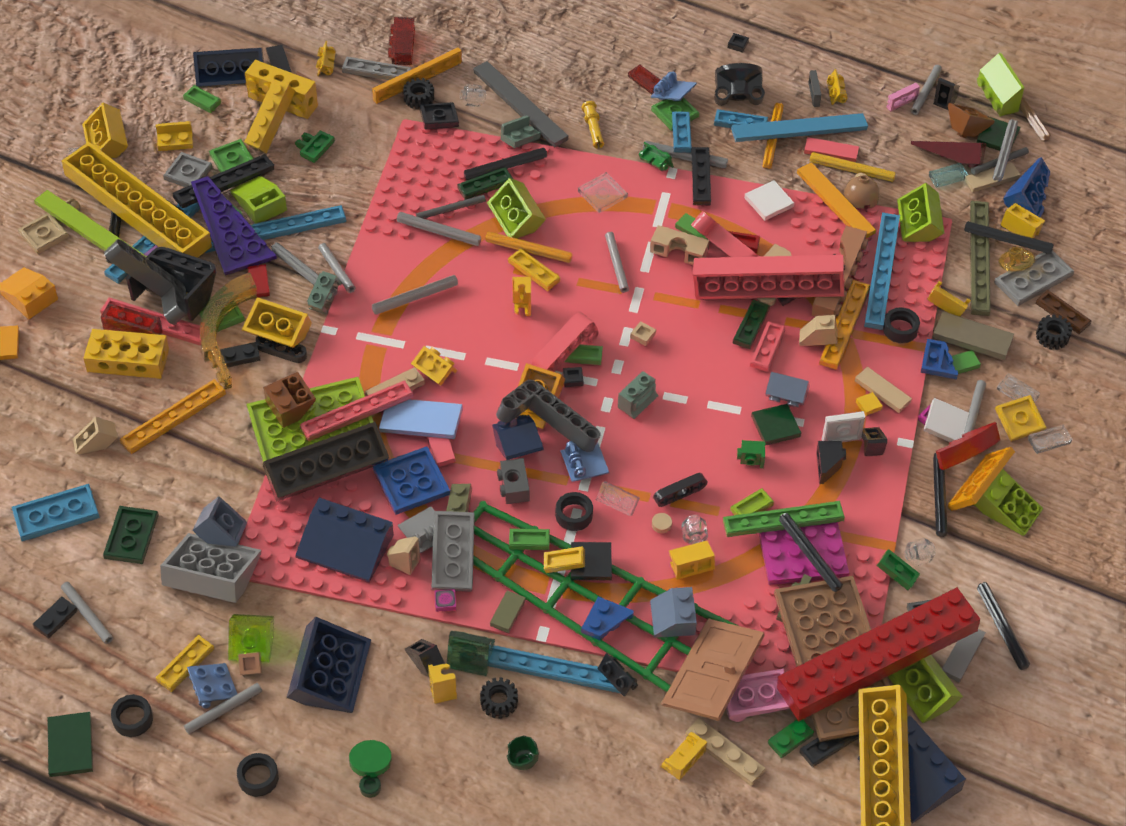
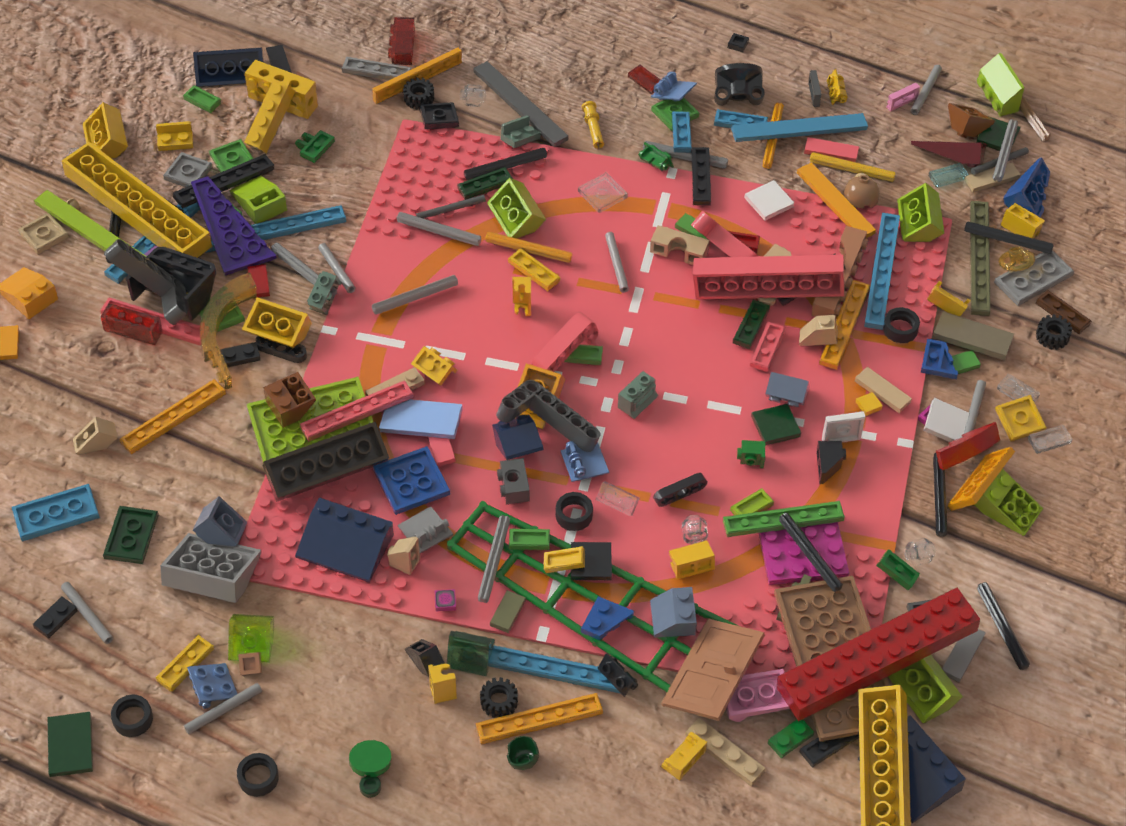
yellow brick [83,329,169,379] -> none
dark blue slope [287,617,371,713] -> none
yellow hinge [316,41,336,76] -> none
light grey tile [431,511,474,592] -> none
olive hinge [446,483,472,512] -> none
black tile [563,367,584,387] -> none
tan plate [630,321,656,346] -> none
tan tile [652,513,672,533] -> none
black slope [861,427,887,456] -> none
black slope [933,78,960,111] -> none
none -> light orange tile [476,693,603,745]
none -> light grey axle [478,515,510,603]

